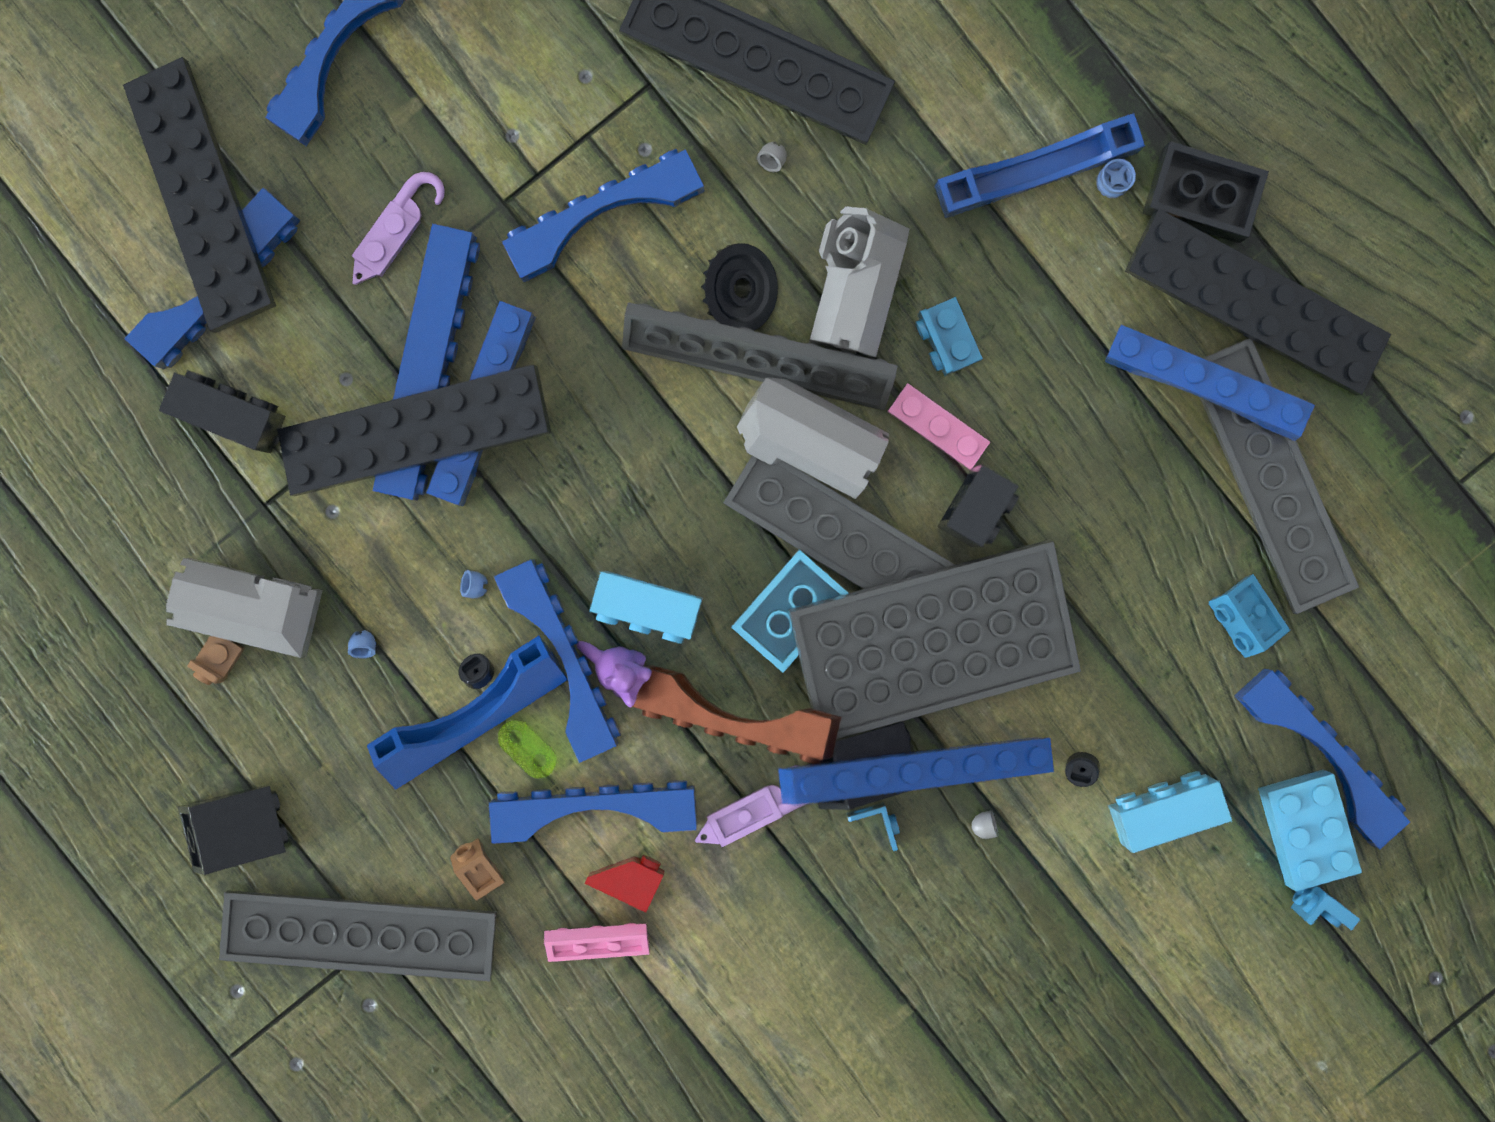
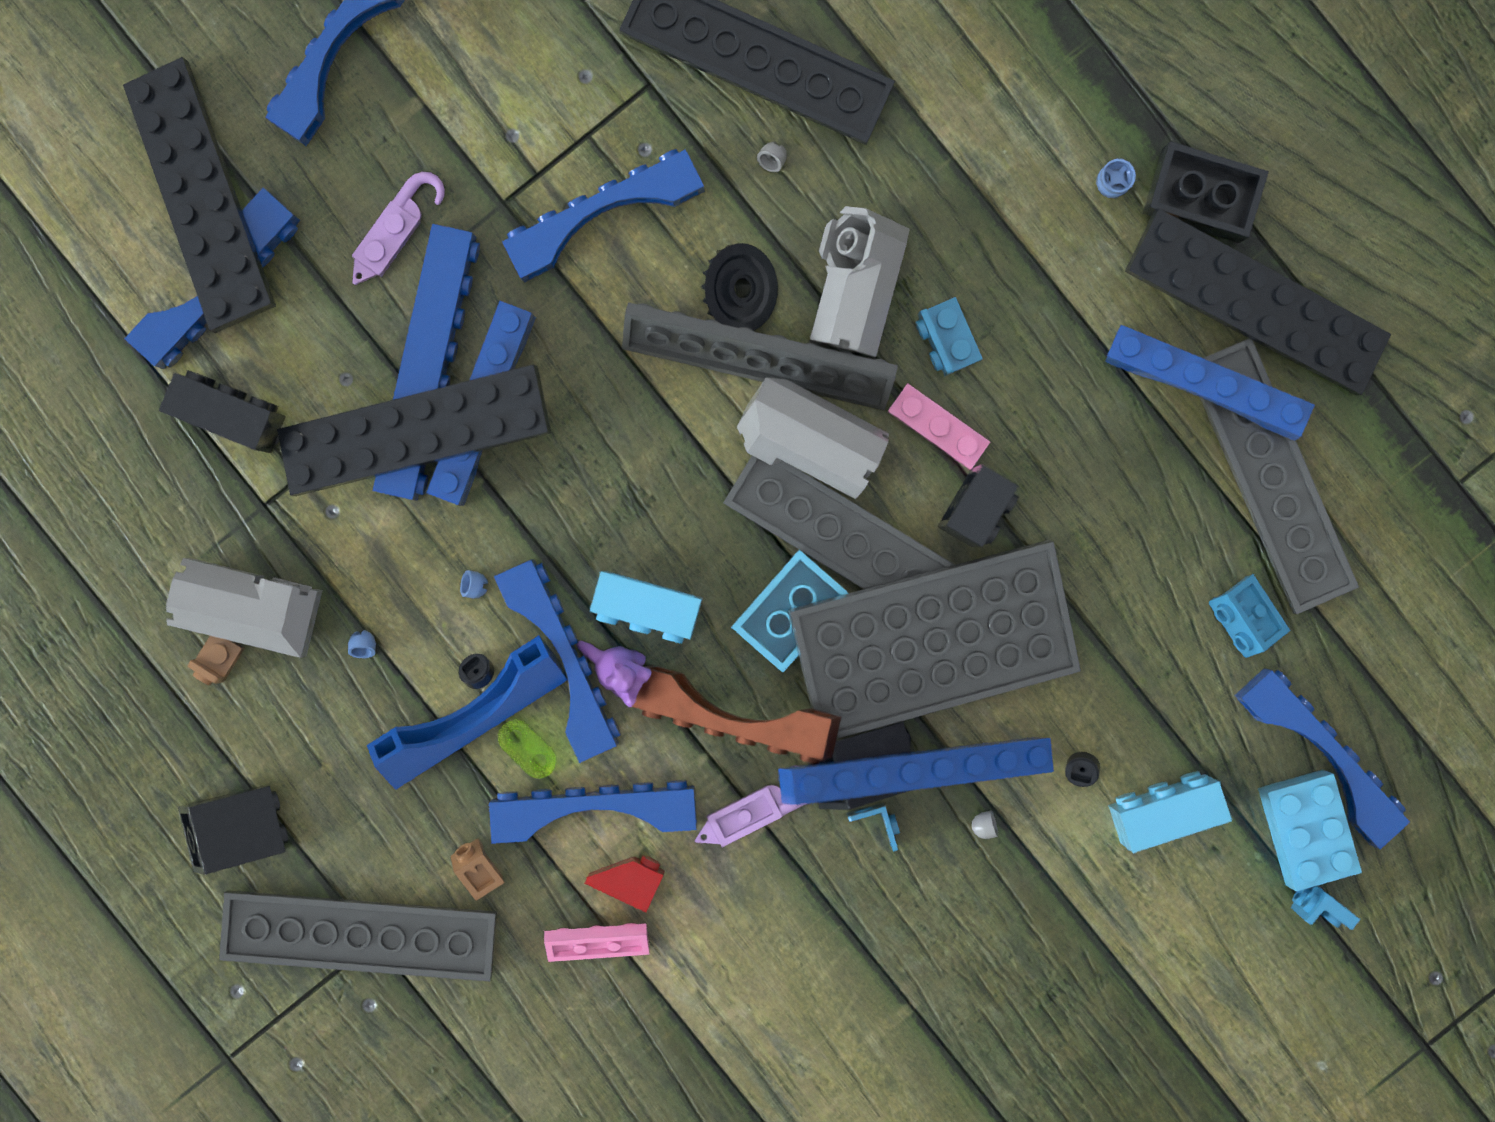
blue arch [934,113,1145,218] -> none

